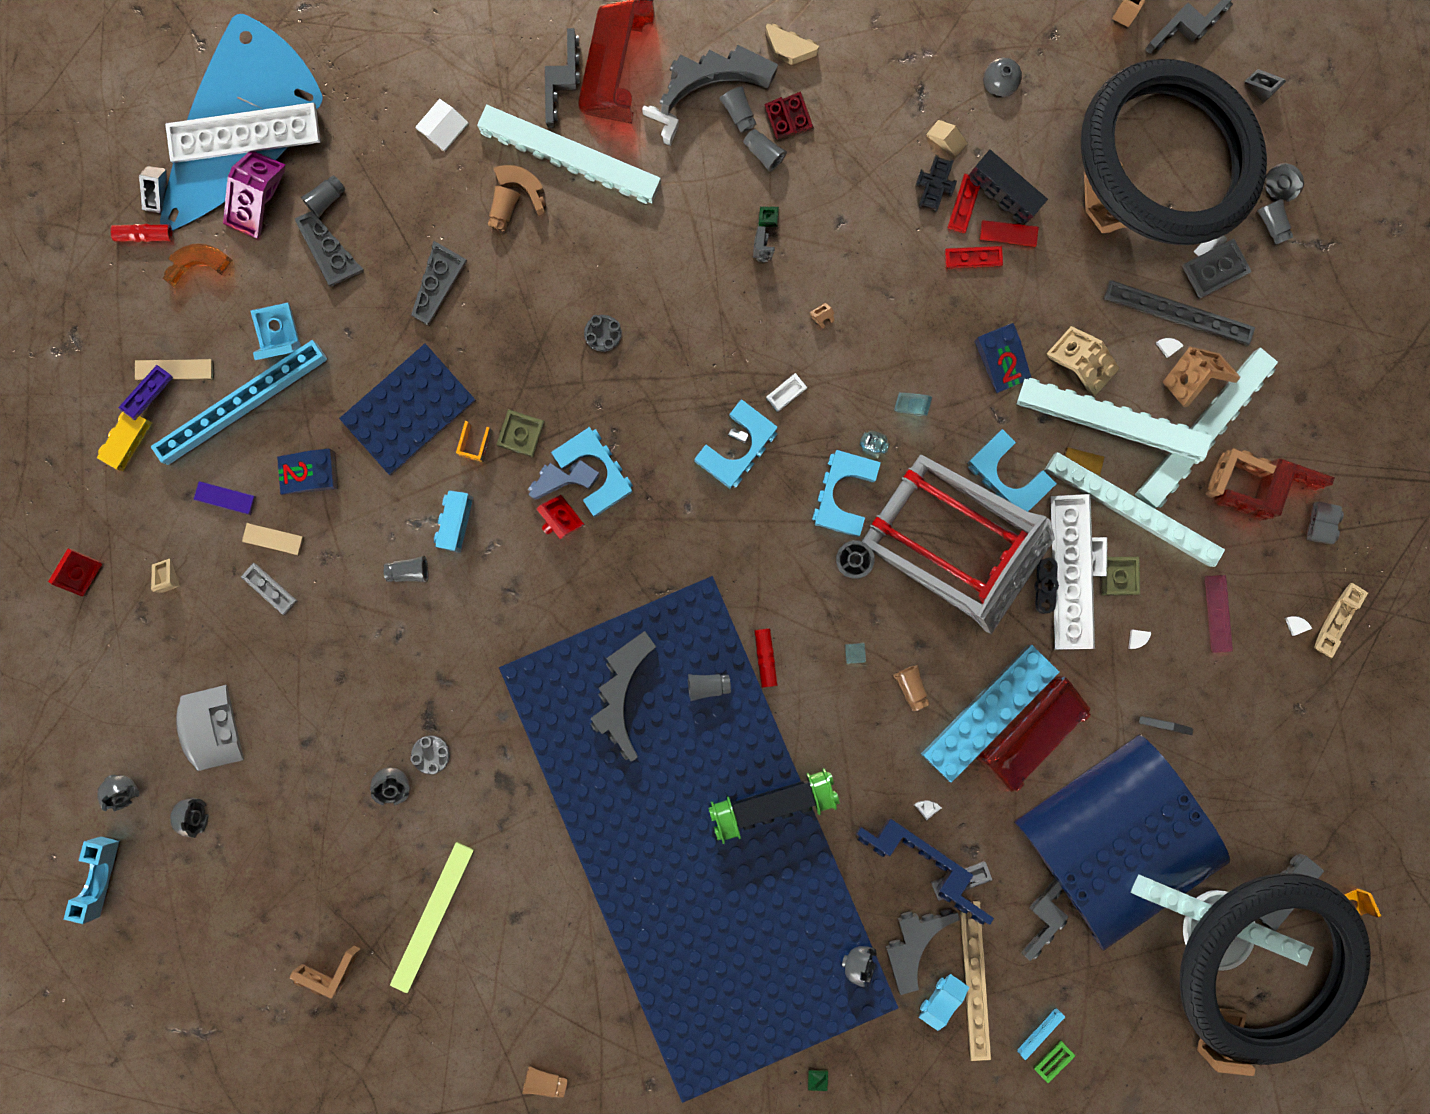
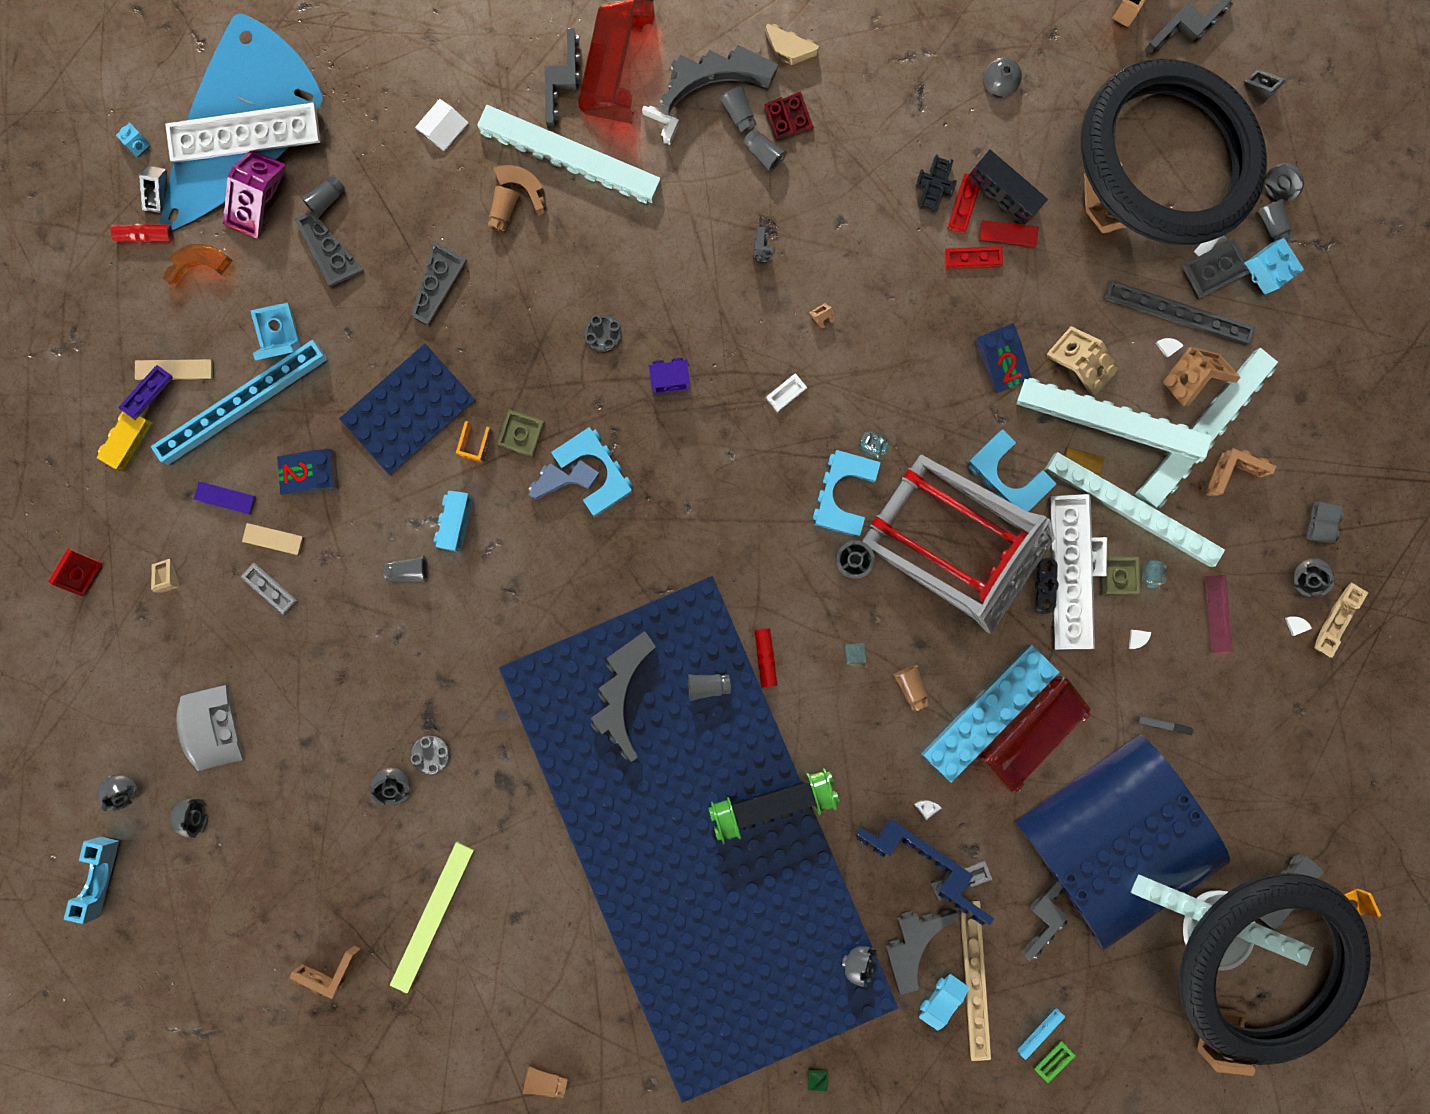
red tile [537,495,584,539] -> none
medium azure arch [694,399,778,489] -> none
white tile [728,428,748,443] -> none
dark green tile [758,206,780,227] -> none
clear light blue tile [894,392,932,416] -> none
tan slope [926,120,968,159] -> none
clear red bracket [1214,458,1335,521] -> none
none -> medium azure bracket [116,122,150,156]
none -> dark purple brick [649,358,690,394]
none -> clear light blue head [1141,560,1167,588]
none -> medium azure brick [1245,238,1304,295]
none -> dark grey cylinder [1294,558,1334,597]

